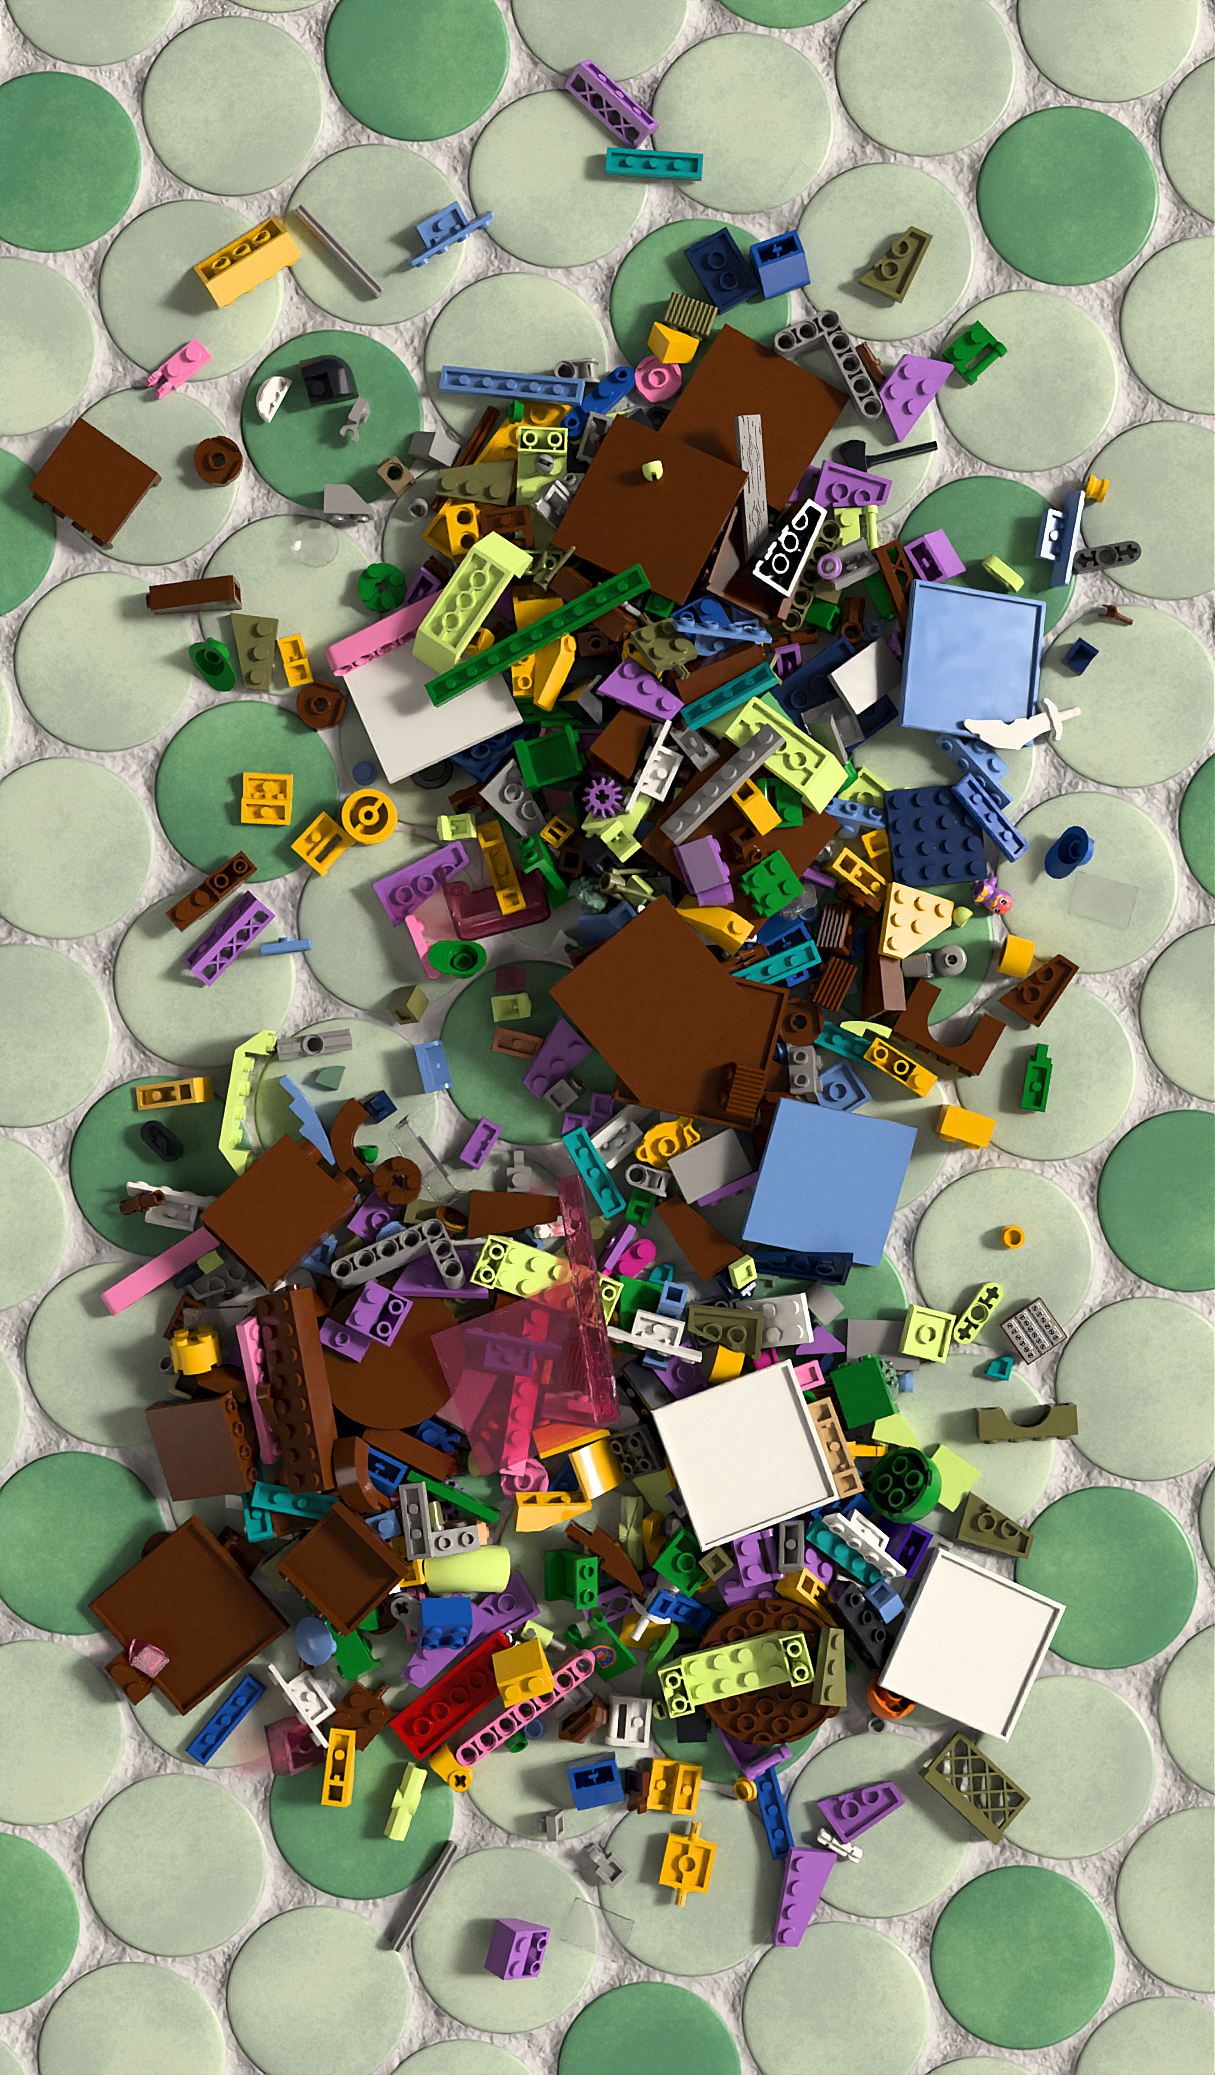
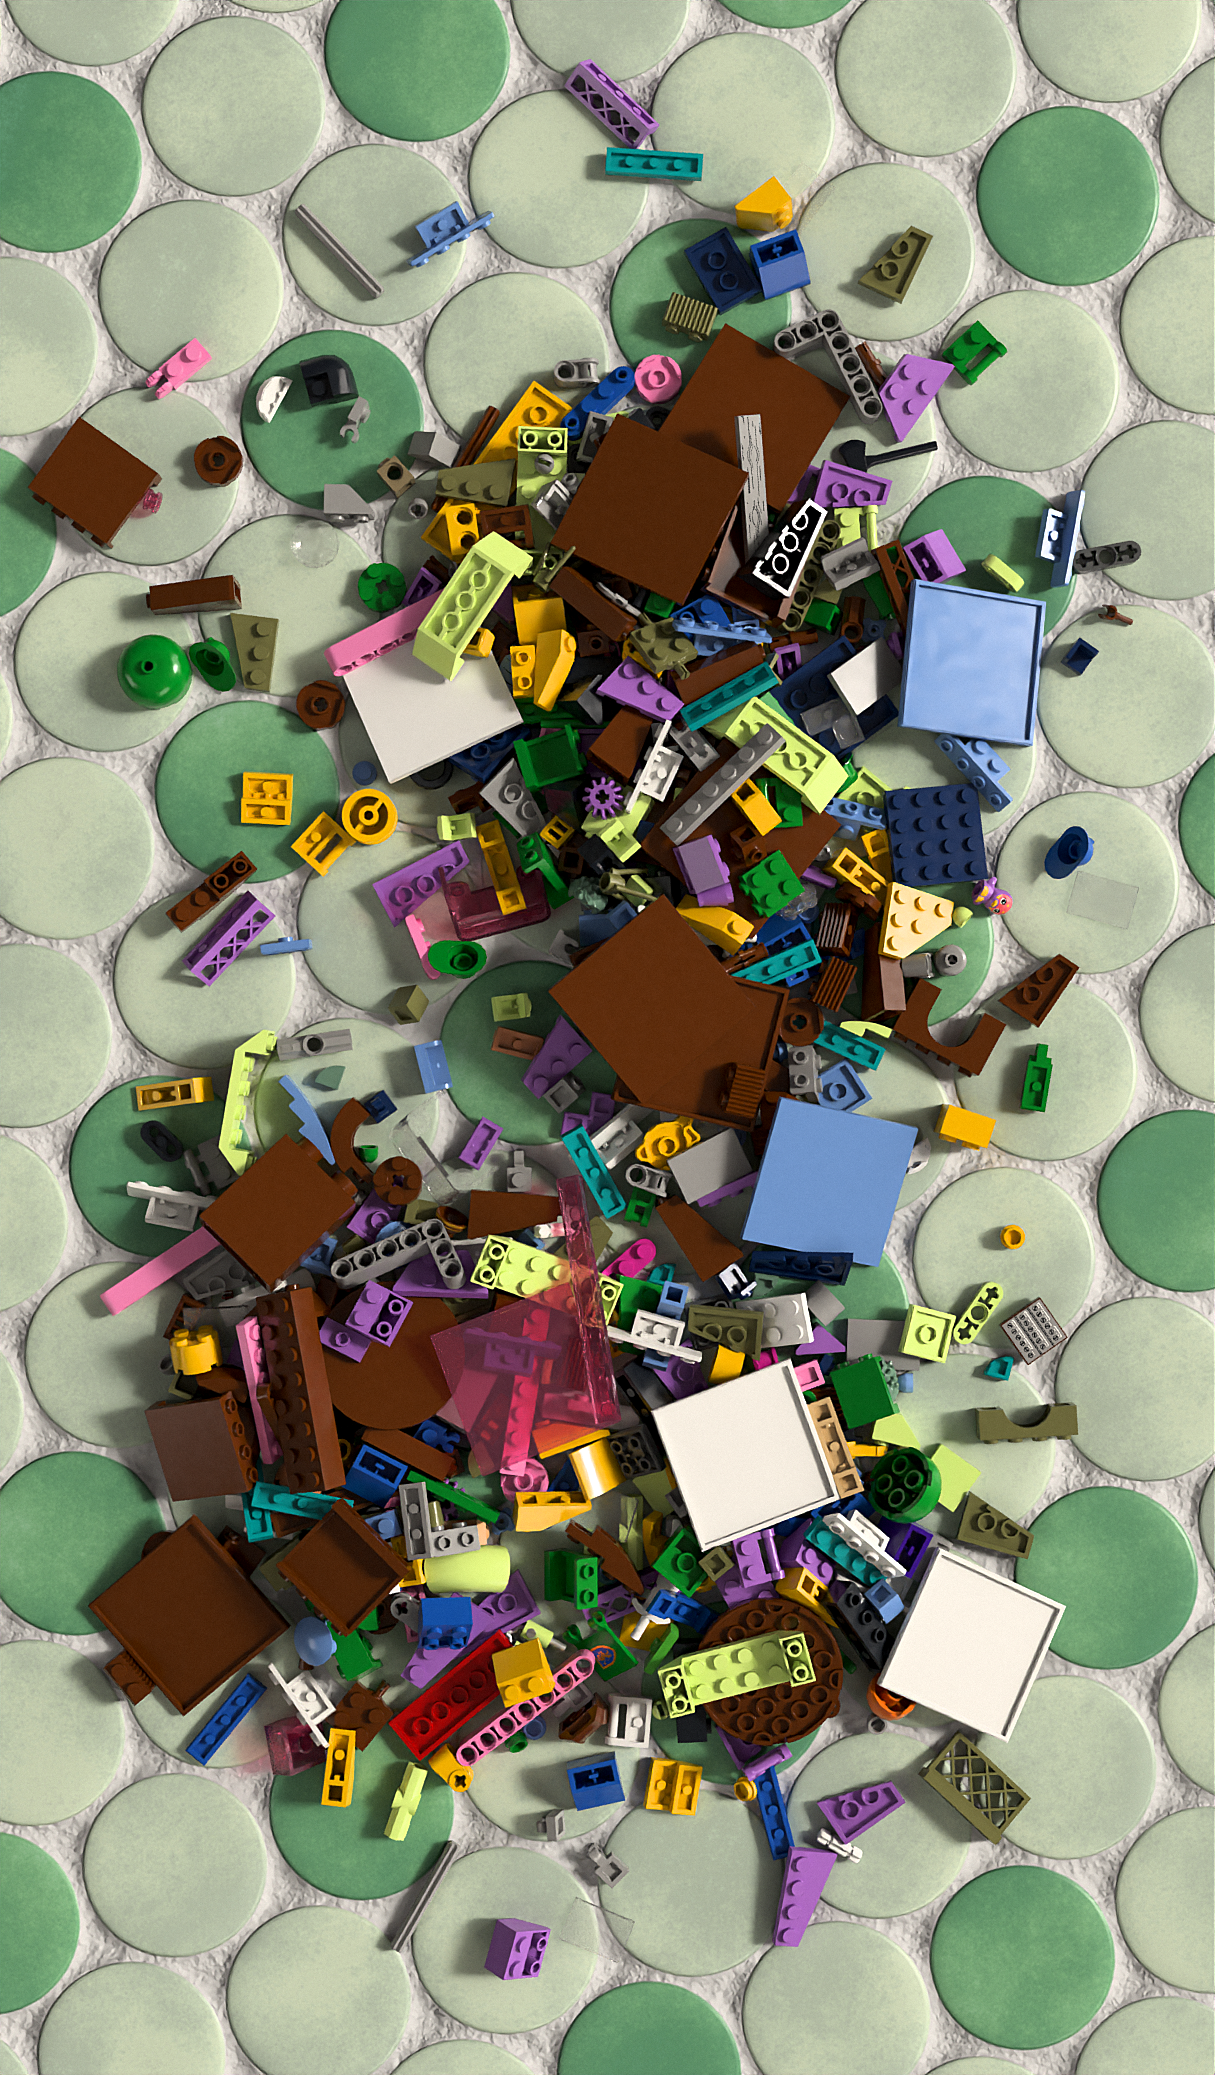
reddish brown pin [119,1190,165,1215] -> none
clear pink tile [129,1638,170,1678] -> none
piece [172,1250,224,1290] -> none
yellow slope [193,215,301,308] -> none
yellow slope [277,633,314,688] -> none
reddish brown arch [333,1436,392,1514] -> none
green plate [424,563,651,708] -> none
medium blue plate [439,365,585,406] -> none
clear pink panel [495,966,526,993] -> none
green plate [506,399,524,424] -> none
medium lavender plate [597,1221,636,1270] -> none
reddish brown plate [625,1767,649,1814] -> none
yellowish green hinge [642,461,663,481] -> none
yellow slope [647,321,700,363] -> none
yellow plate [659,1821,717,1906] -> none
yellowish green plate [728,1255,757,1289] -> none
light grey slope [778,1520,805,1574] -> none
light grey slope [808,715,848,765] -> none
olive wing [812,1627,847,1707] -> none
lavender plate [817,554,842,579] -> none
yellow slope [863,1037,938,1098] -> none
tile [950,773,1030,863] -> none
white sword [964,698,1081,750] -> none
yellow piece [996,934,1034,978] -> none
yellow wheel [1084,474,1109,503] -> none
none -> green cylinder [117,634,192,710]
none -> clear pink bush [143,489,163,514]
none -> light grey plate [182,1135,240,1196]
none -> medium blue plate [492,1507,515,1535]
none -> yellow slope [735,176,793,232]
none -> white plate [905,1137,931,1174]

